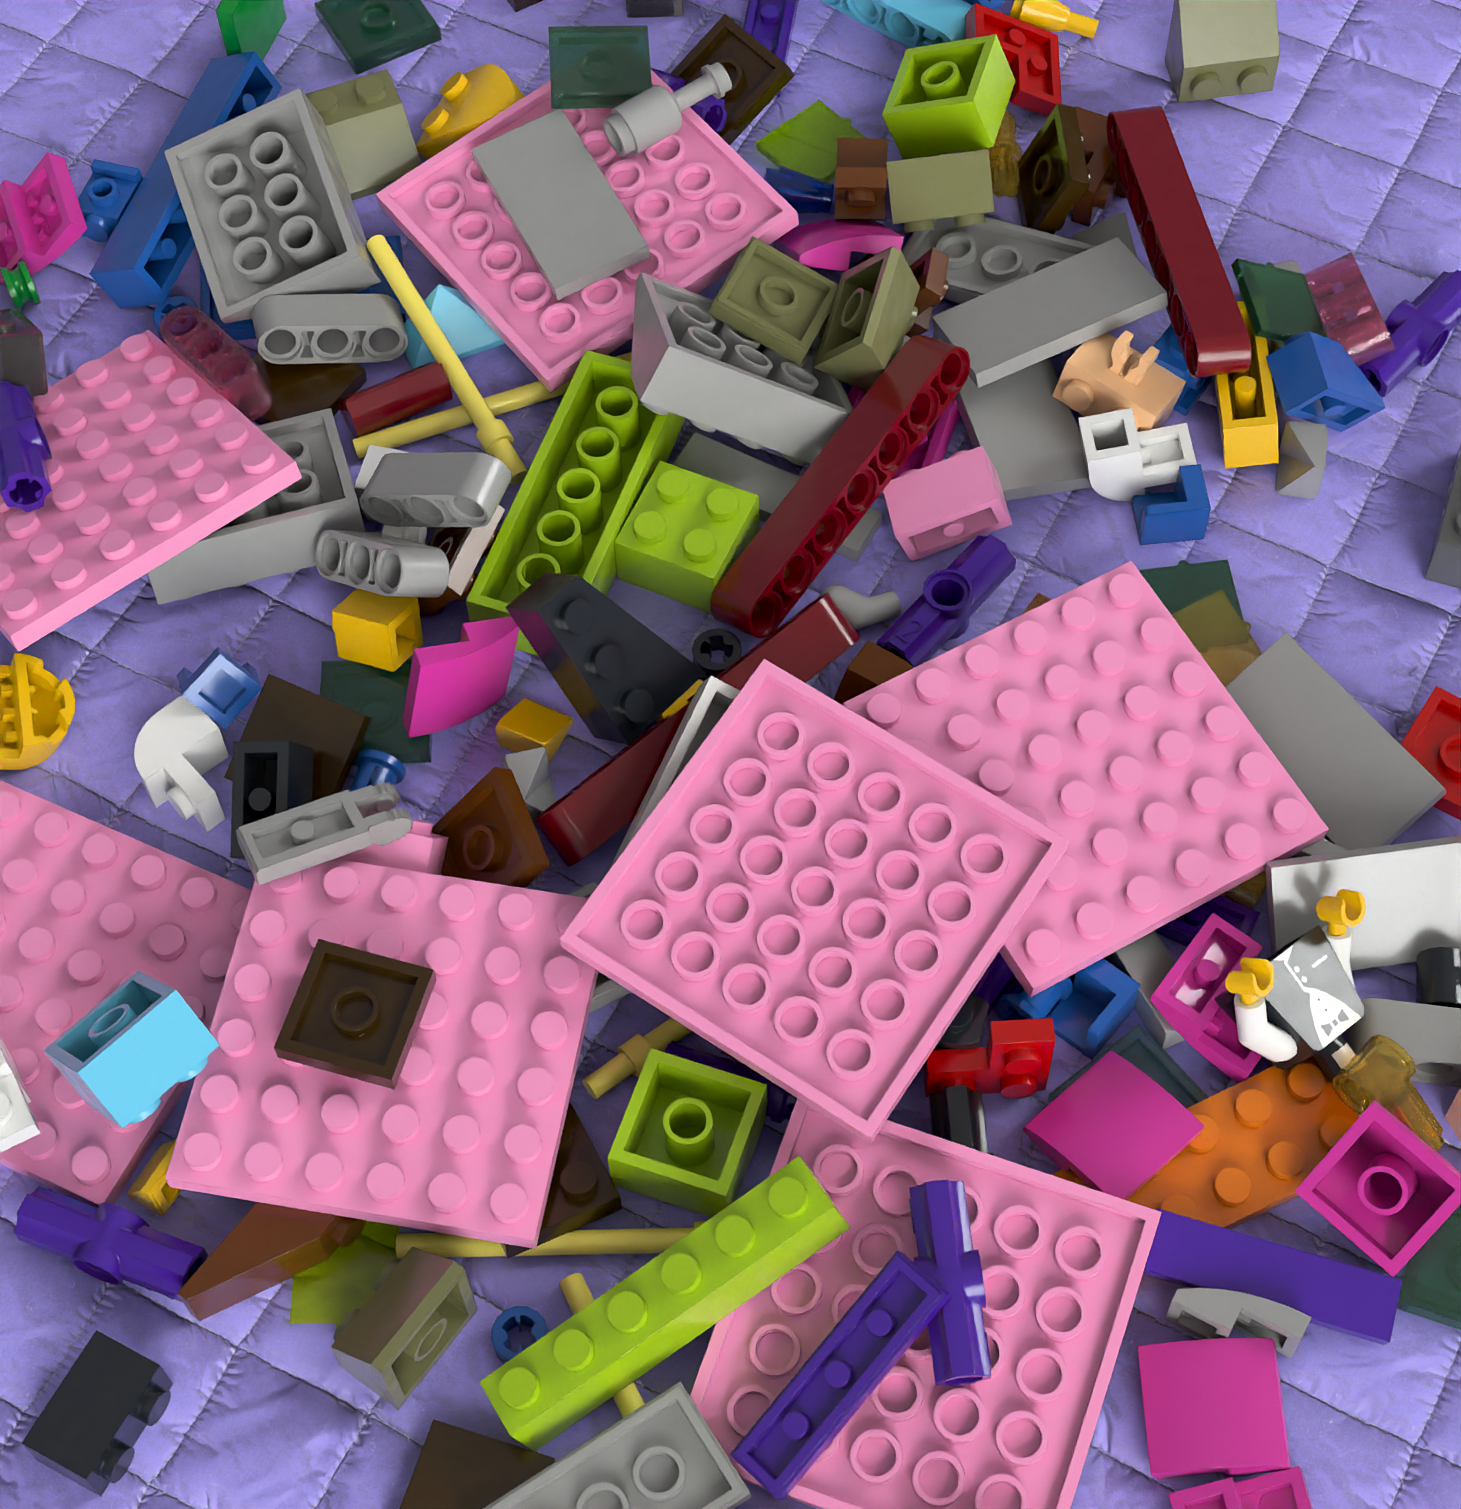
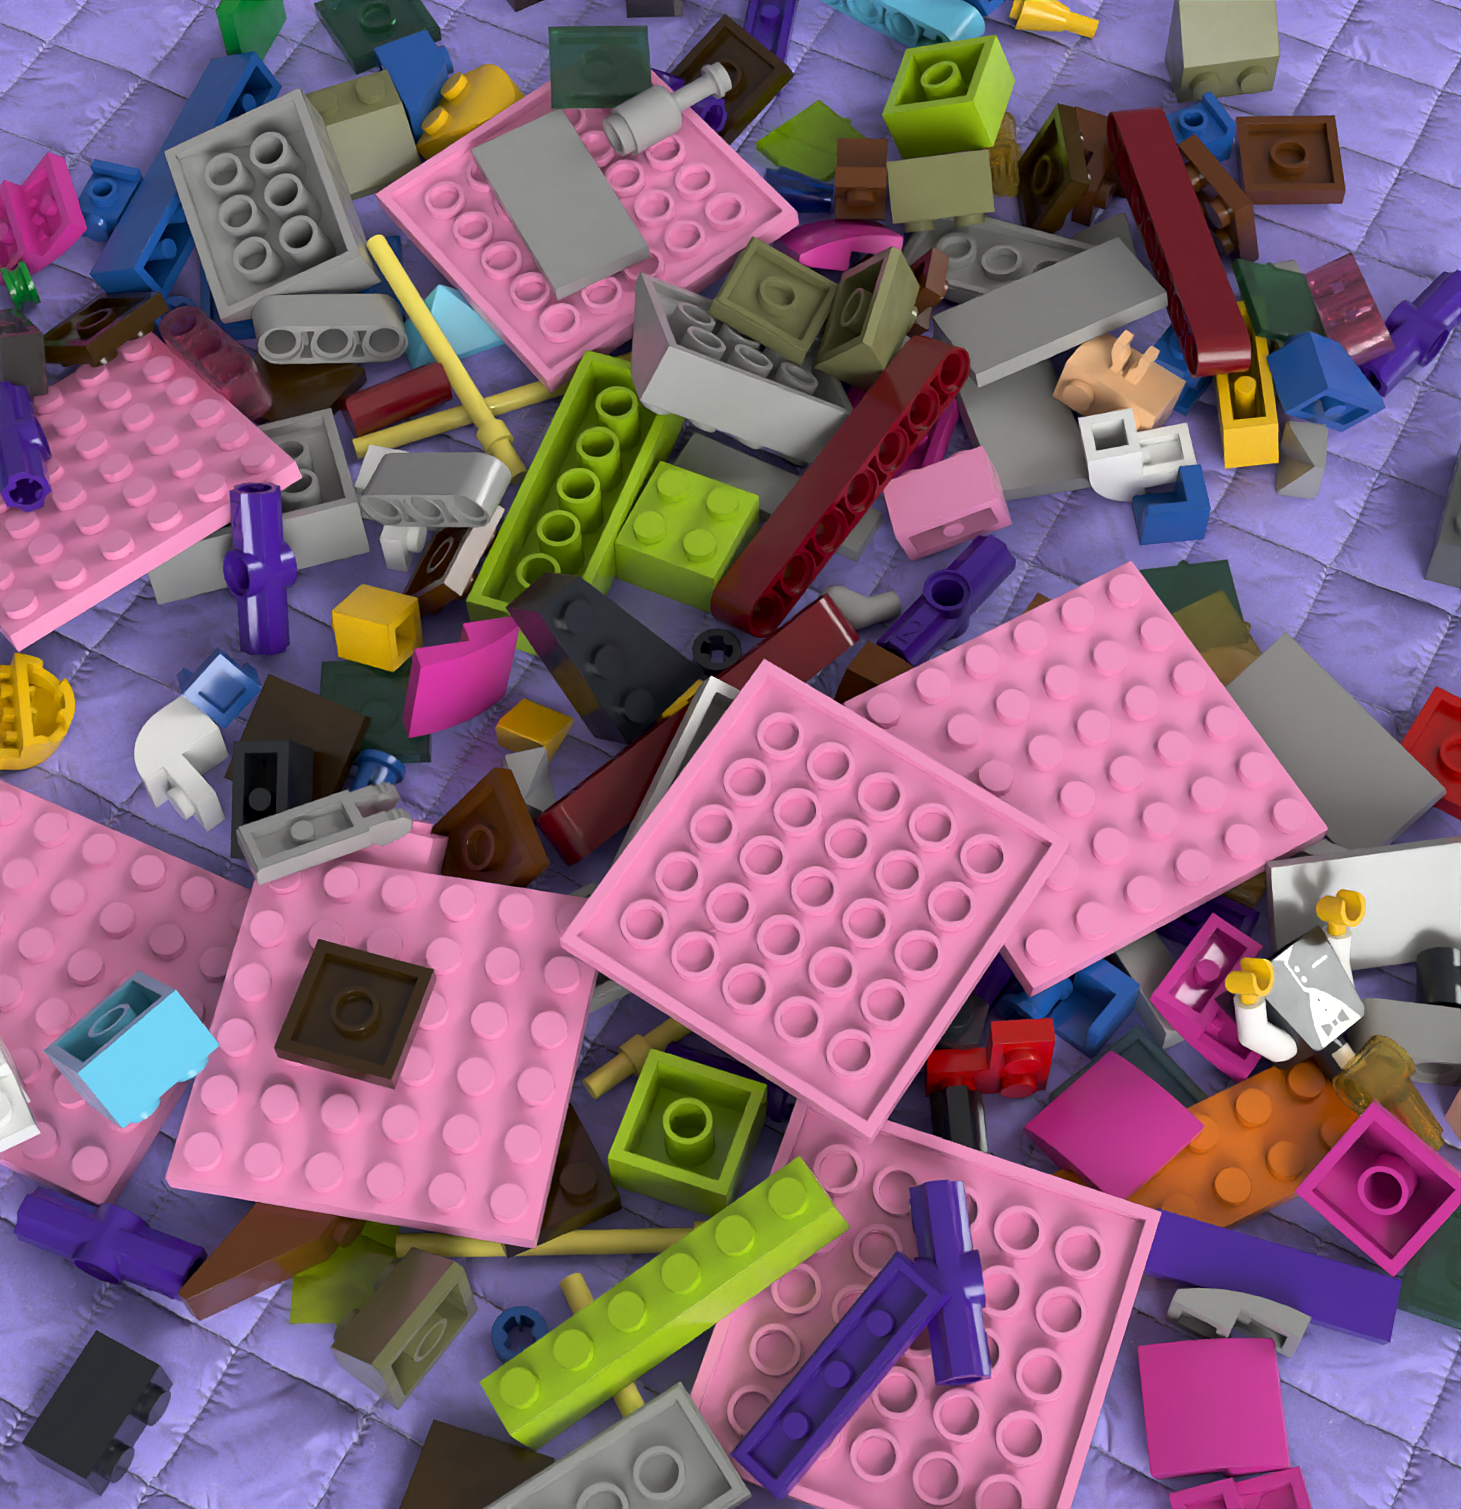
yellow slope [127,1139,182,1216] -> none
light grey beam [315,530,449,598] -> none
red plate [965,3,1062,117] -> none
none -> dark brown plate [28,292,169,368]
none -> dark purple piece [223,482,297,655]
none -> blue slope [373,29,454,145]
none -> blue brick [1166,92,1236,163]
none -> reddish brown plate [1178,134,1259,269]
none -> reddish brown plate [1234,115,1346,205]

